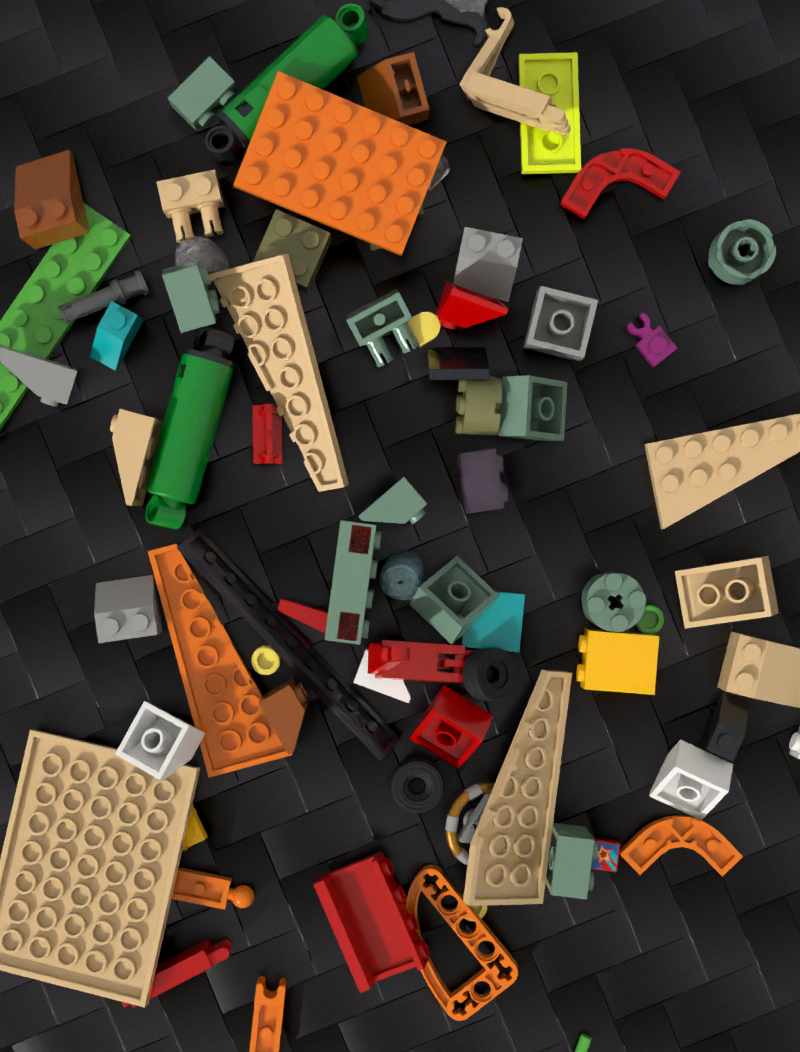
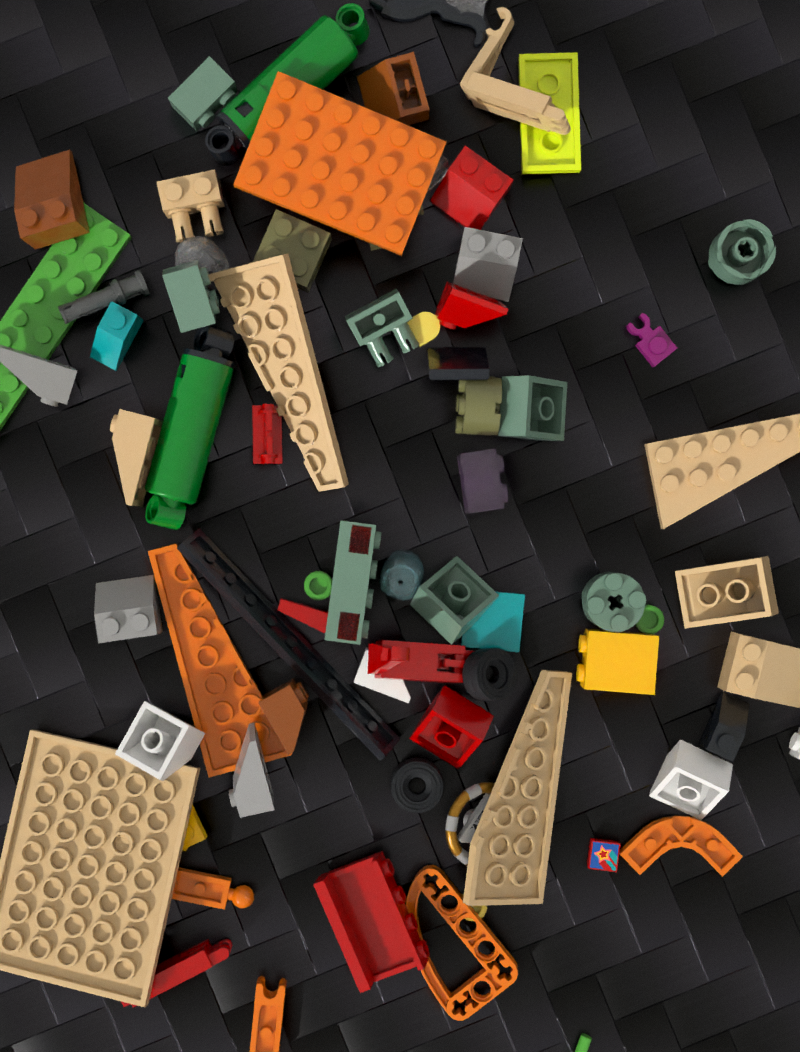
light yellow tile [251,645,281,675] -> none
sand green slope [358,477,427,524] -> none
light grey brick [523,286,598,362] -> none
sand green brick [545,822,598,900] -> none
red plate [559,148,681,219] -> none
none -> light grey slope [229,723,275,818]
none -> bright green tile [304,571,332,600]
none -> red slope [430,146,513,230]

